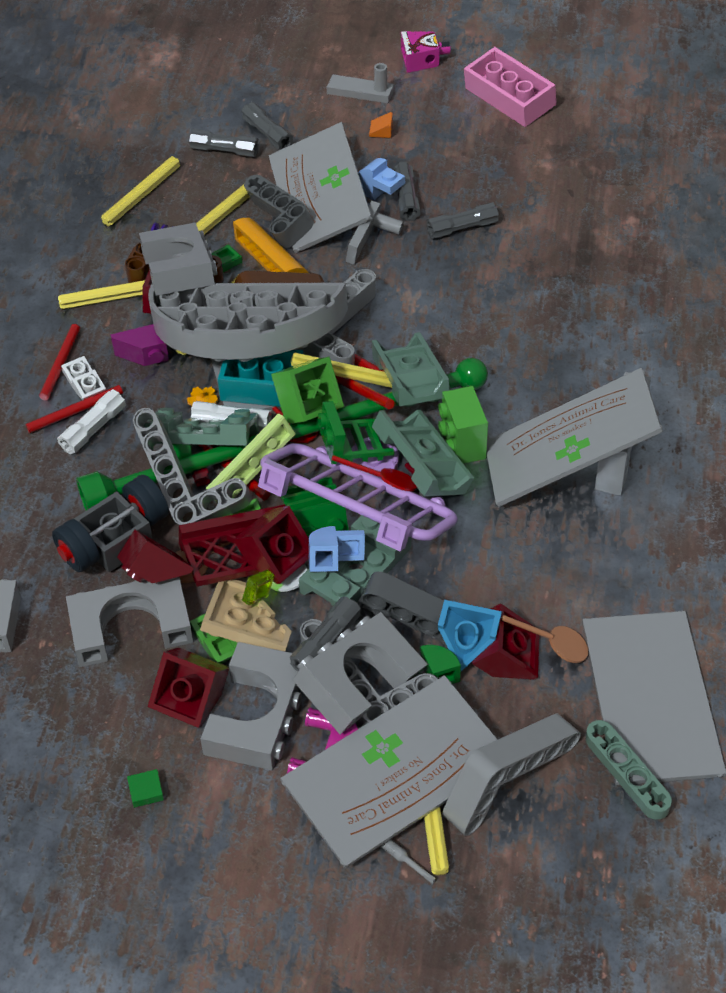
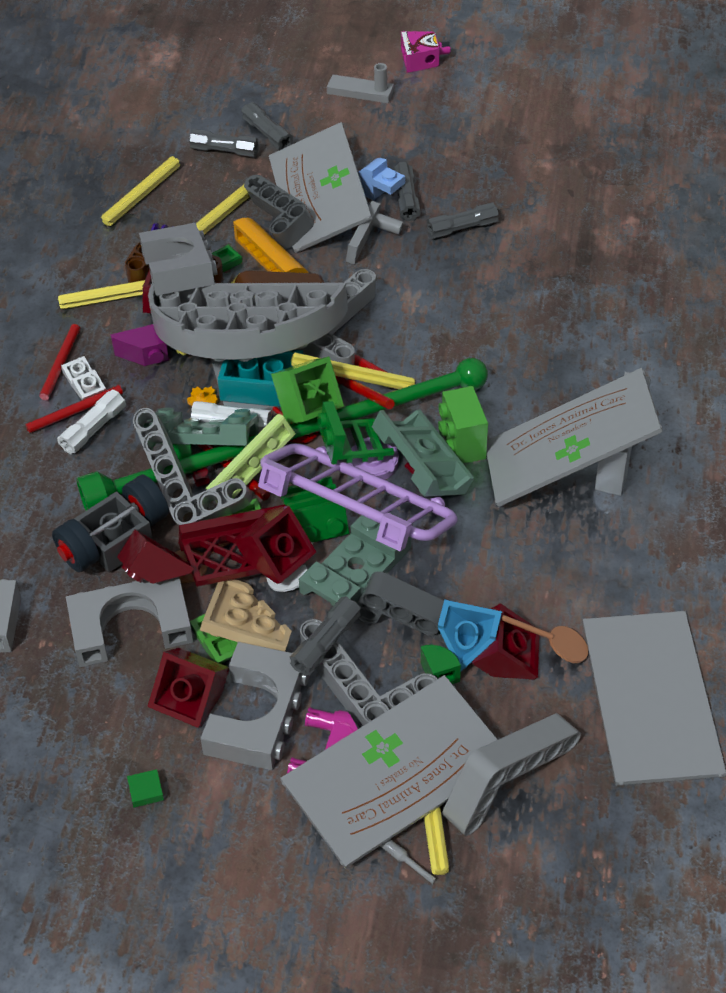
clear neon green tile [242,569,274,606] -> none
light grey arch [293,612,427,734] -> none
light blue brick [309,526,365,572] -> none
red piece [331,456,417,491] -> none
orange slope [369,112,393,138] -> none
sand green piece [372,332,449,407] -> none
bright pink brick [464,47,556,127] -> none
sand green beam [586,720,672,820] -> none

